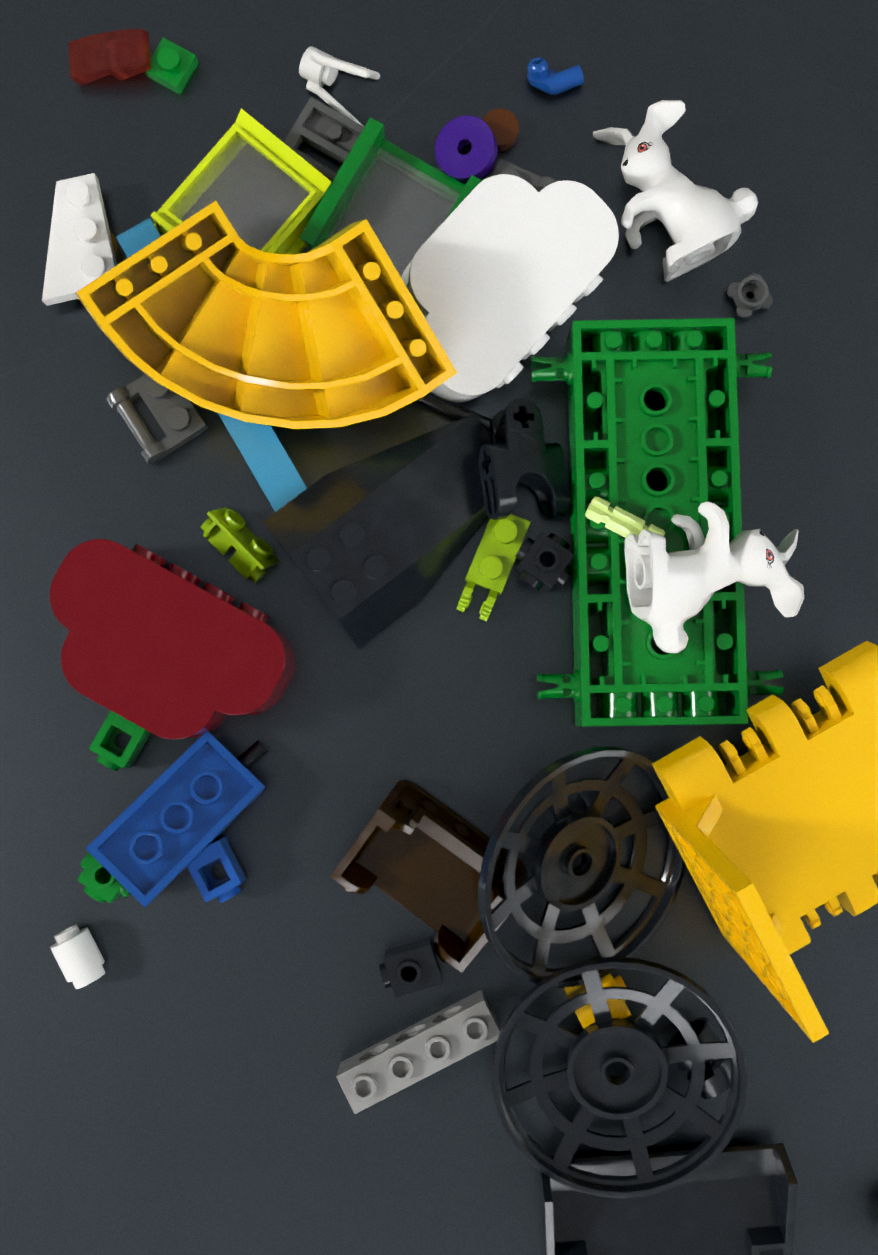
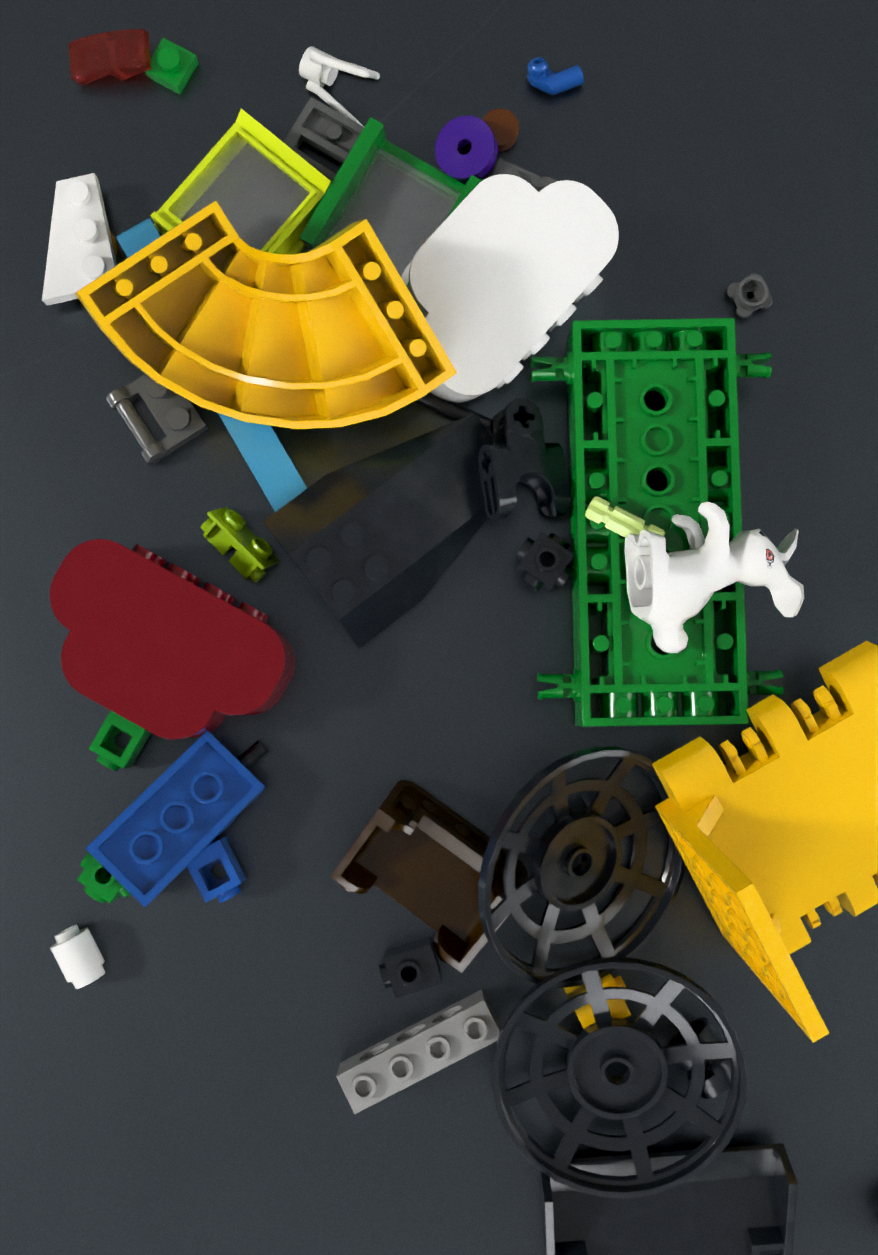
lime hinge [456,514,531,622] -> none
white animal [593,100,758,282] -> none

